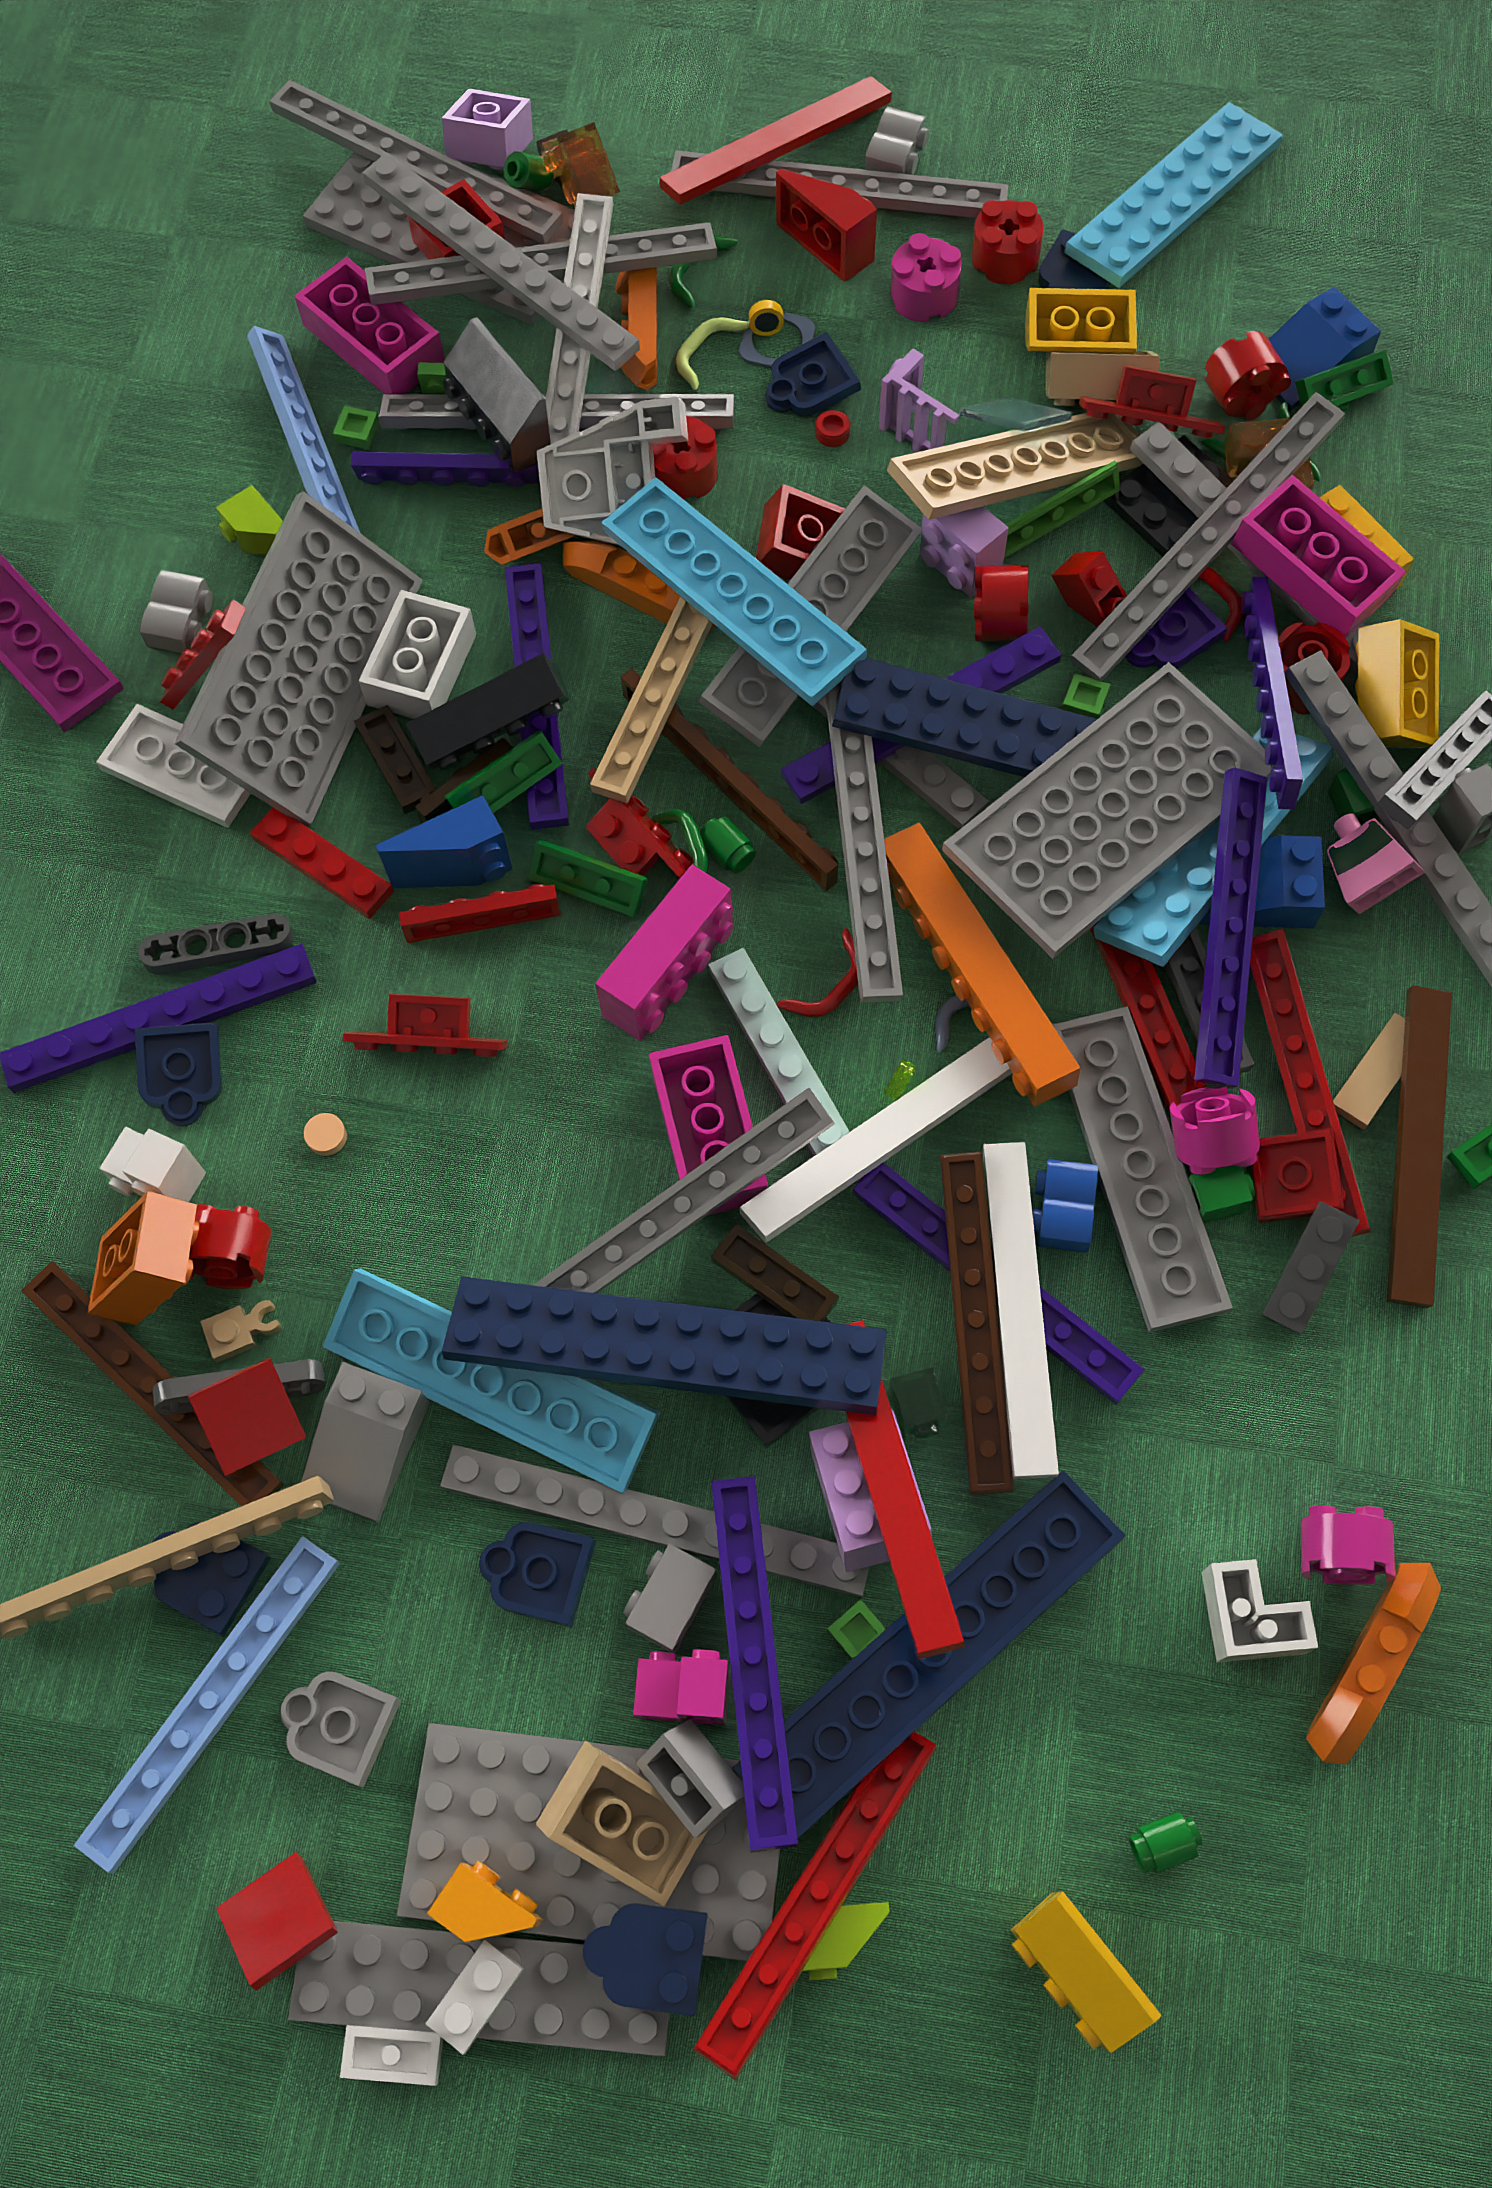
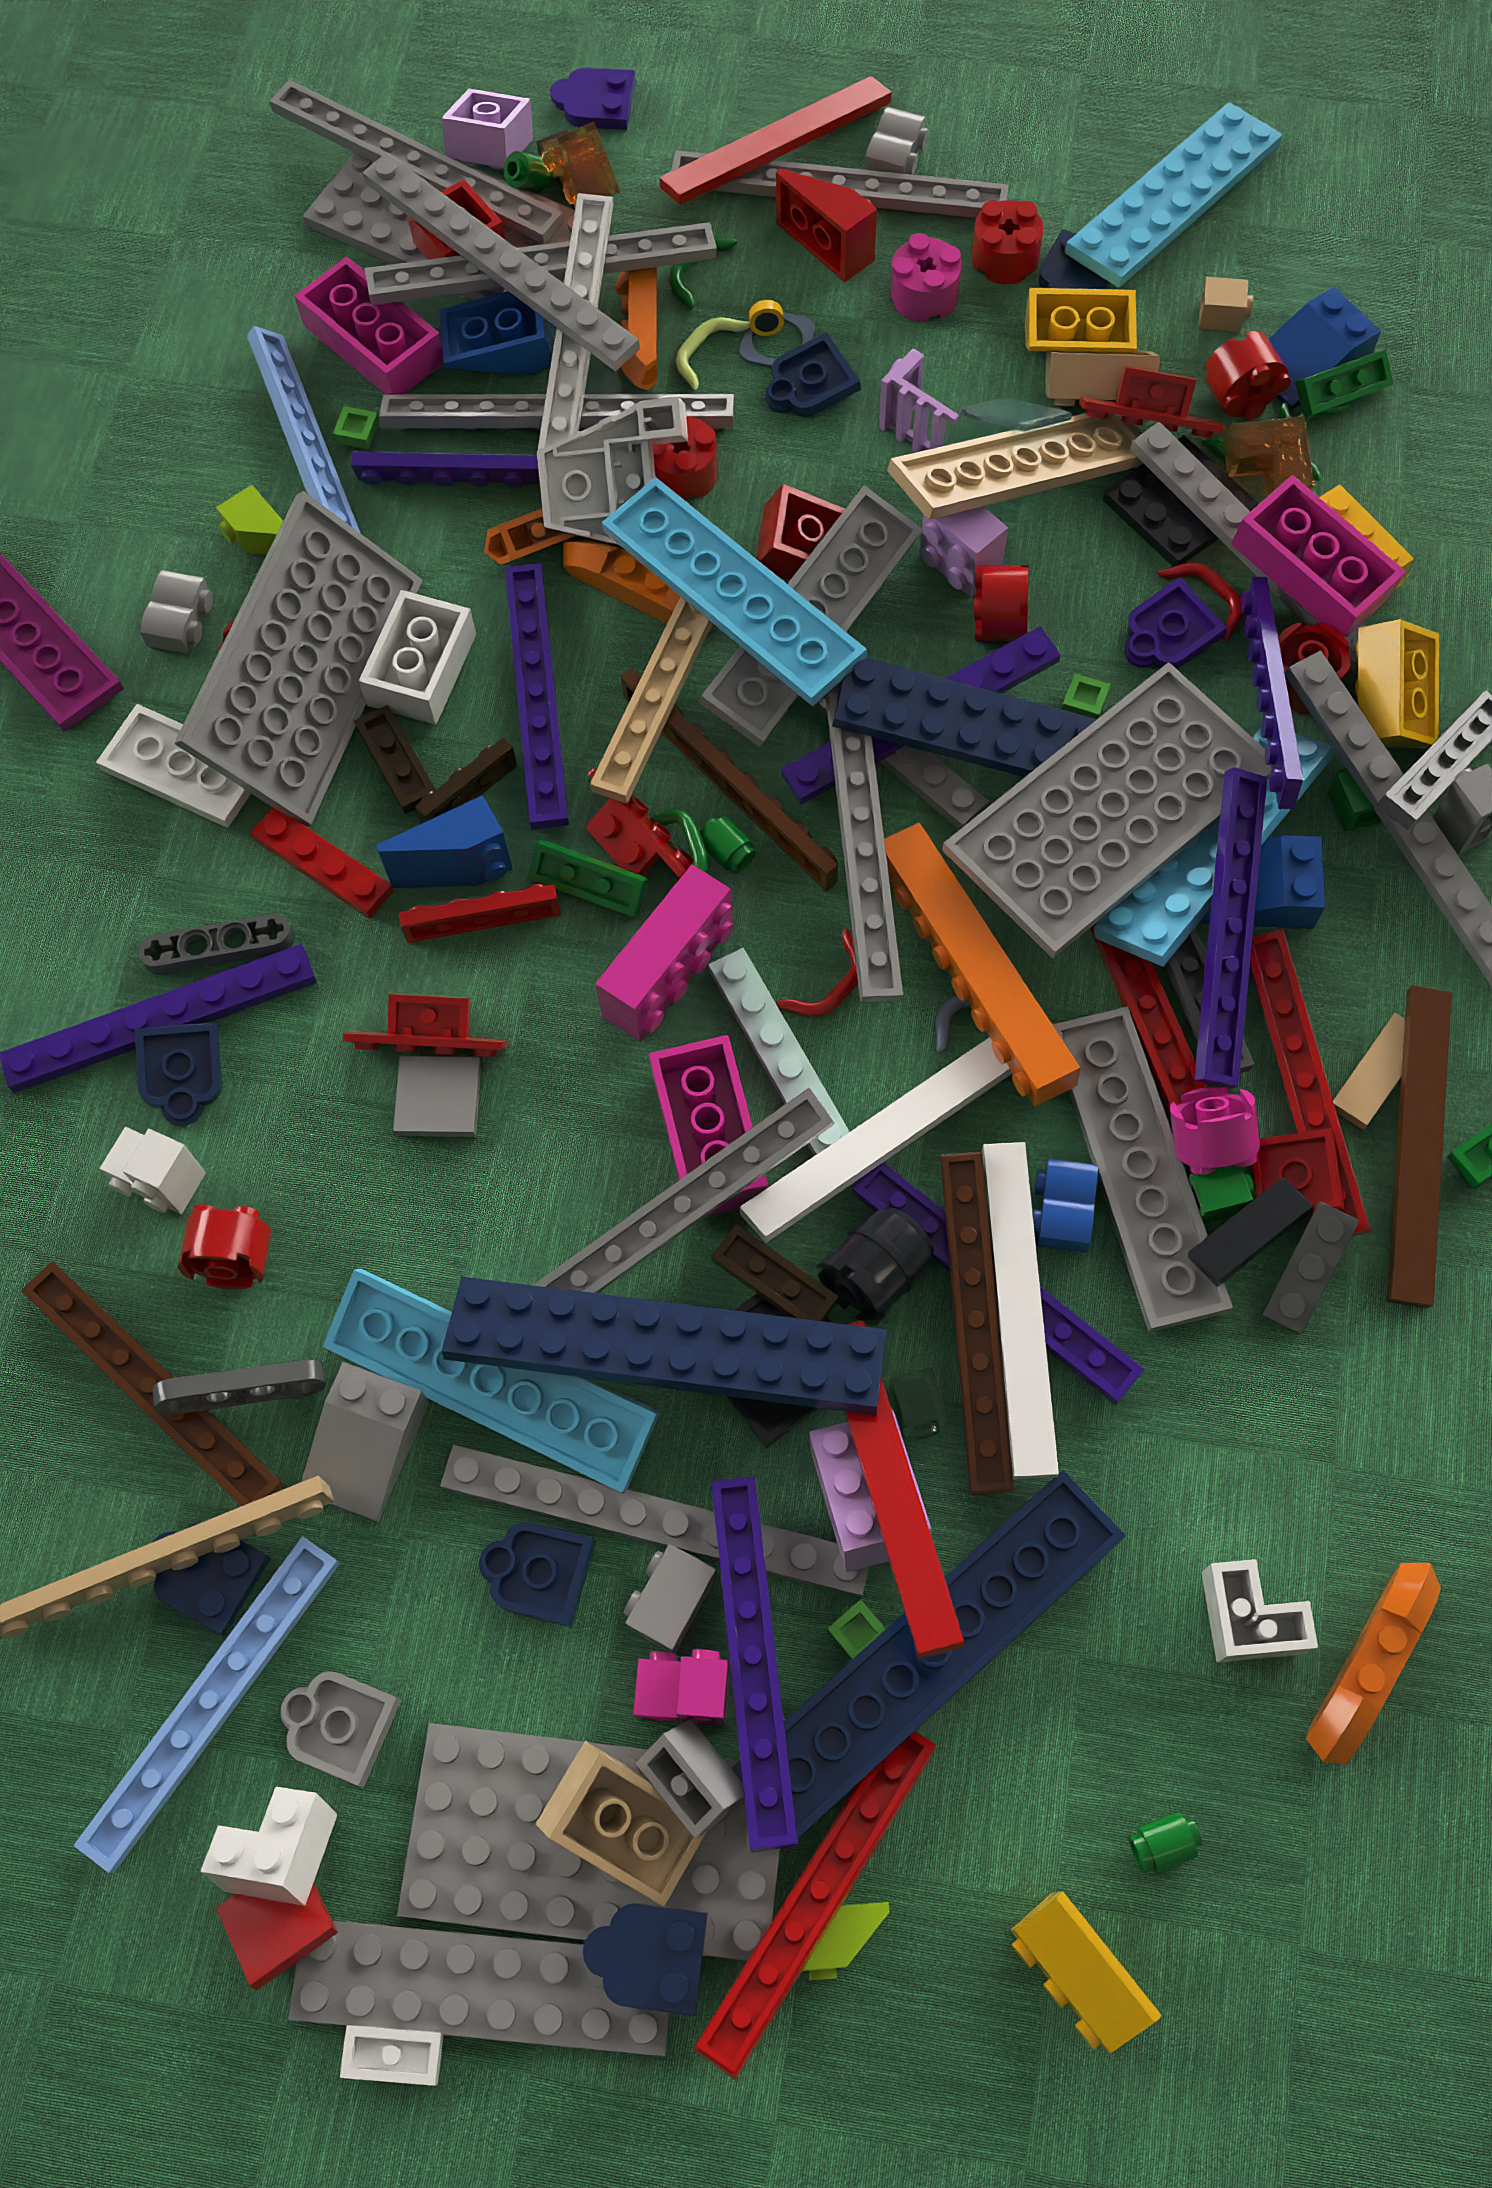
orange brick [87,1191,199,1326] -> none
red plate [160,599,246,710] -> none
red tile [188,1358,307,1476] -> none
tan plate [200,1300,282,1363] -> none
light nougat tile [304,1113,347,1156] -> none
black slope [406,653,570,771] -> none
bright green plate [417,362,446,394] -> none
white plate [425,1939,524,2054] -> none
light orange slope [427,1860,543,1942] -> none
slope [443,317,551,473] -> none
green plate [444,730,563,813] -> none
red tile [815,410,851,447] -> none
clear neon green tile [884,1059,916,1100] -> none
bright green slope [1004,460,1121,558] -> none
red slope [1051,551,1127,628] -> none
light grey plate [1071,392,1345,681] -> none
dark pink brick [1301,1505,1395,1585] -> none
bright pink torso [1327,813,1425,915] -> none
none -> white brick [200,1787,338,1906]
none -> light grey tile [393,1056,482,1137]
none -> blue slope [439,291,554,375]
none -> dark purple plate [550,67,636,130]
none -> black piece [816,1207,934,1326]
none -> black tile [1188,1177,1313,1287]
none -> tan brick [1198,277,1253,332]

